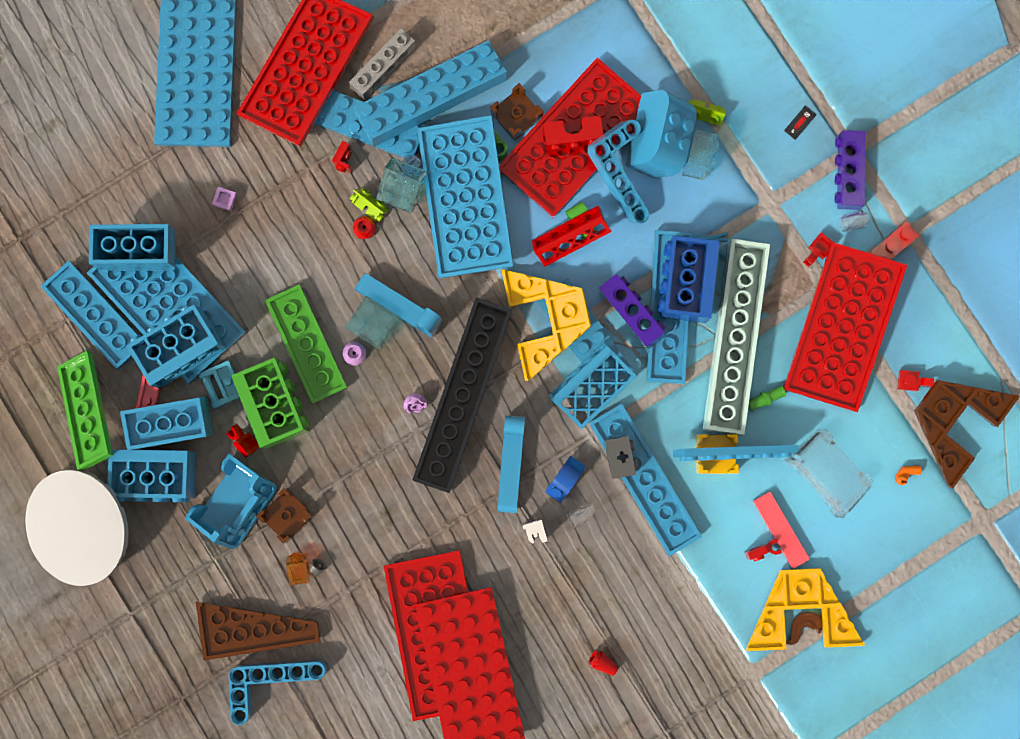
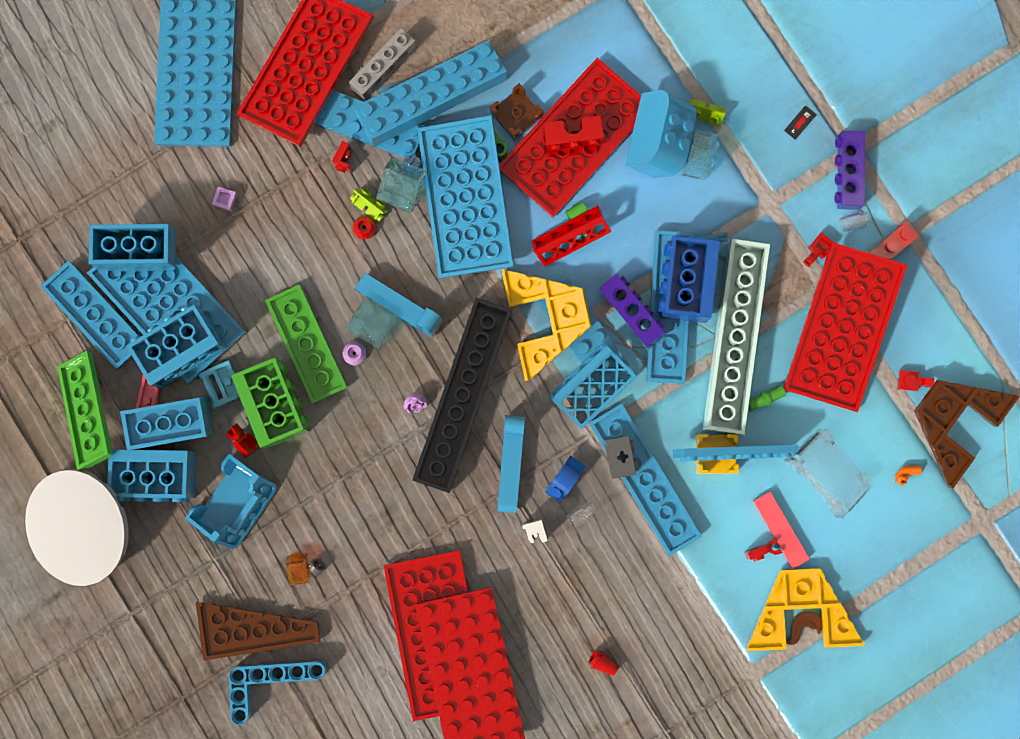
reddish brown panel [256,488,315,544] -> none
dark azure beam [588,120,649,223] -> none

